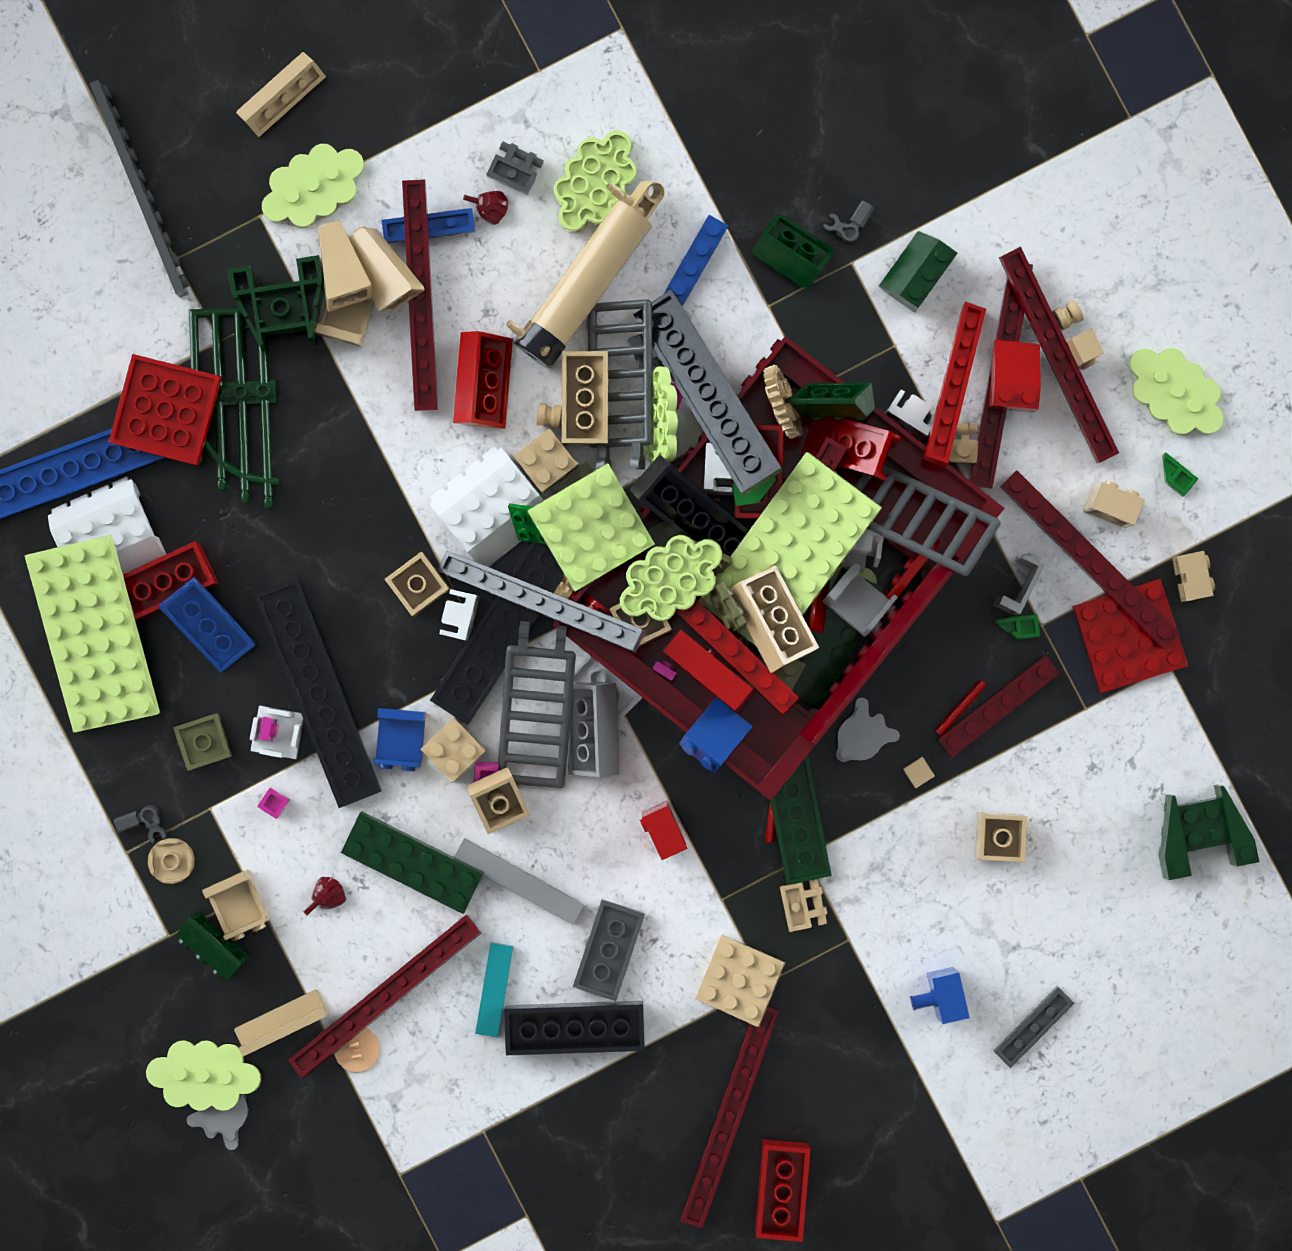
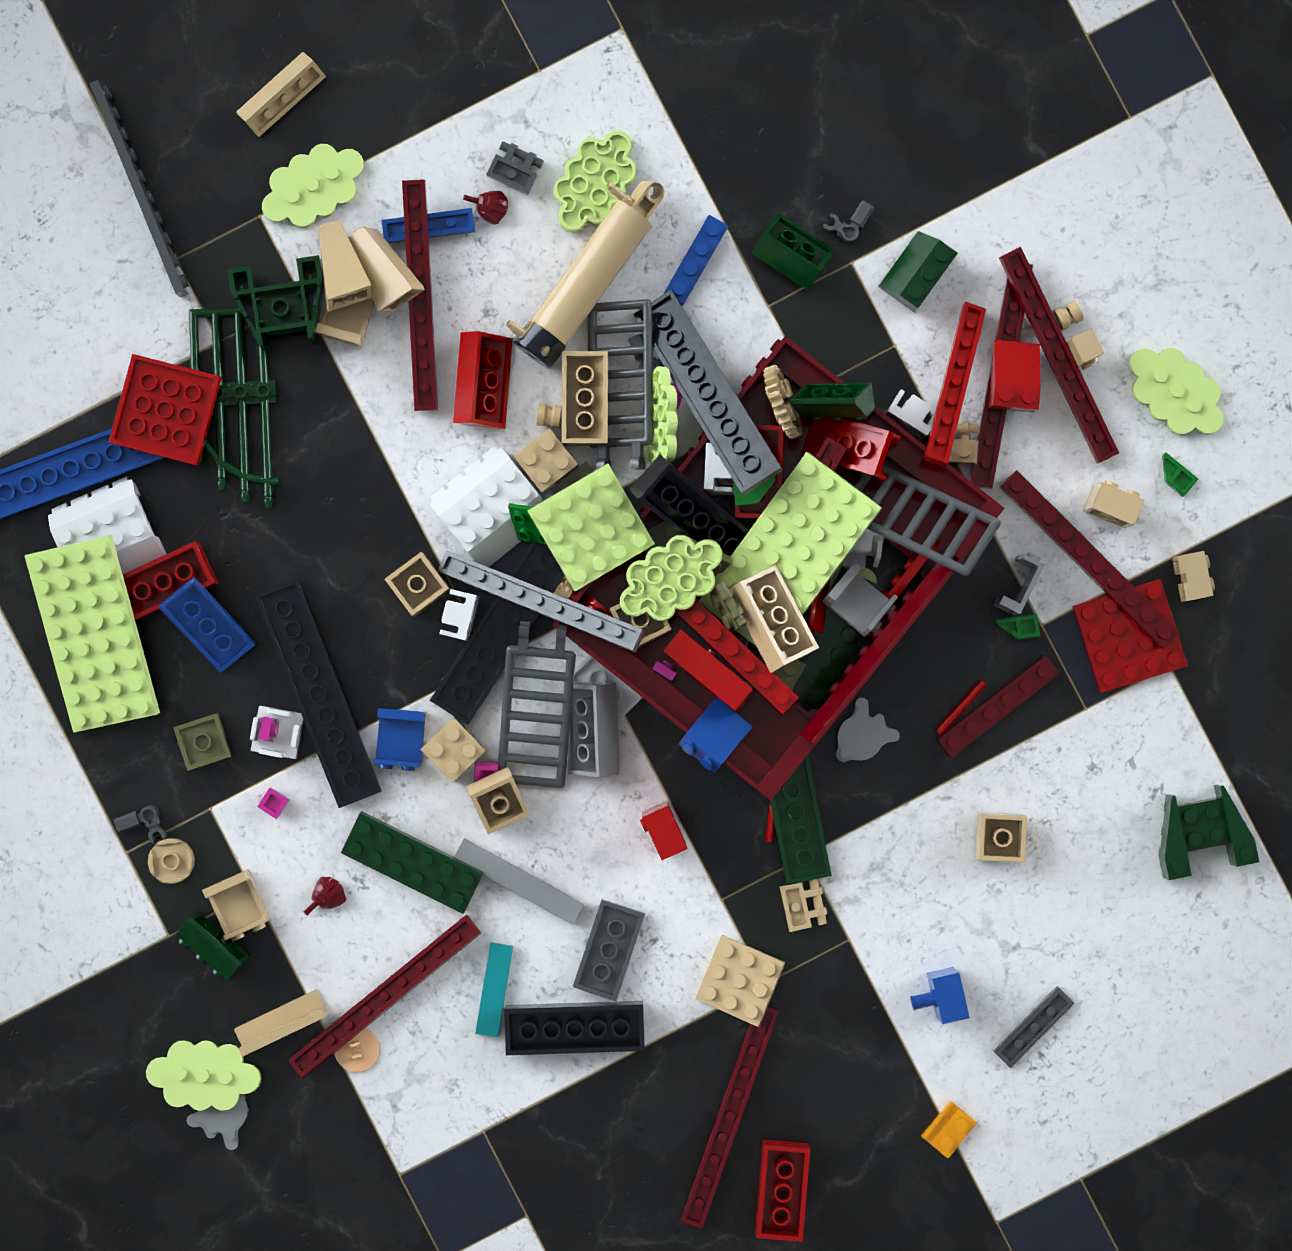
tan tile [903,757,935,788] -> none
none -> light orange plate [921,1101,977,1158]

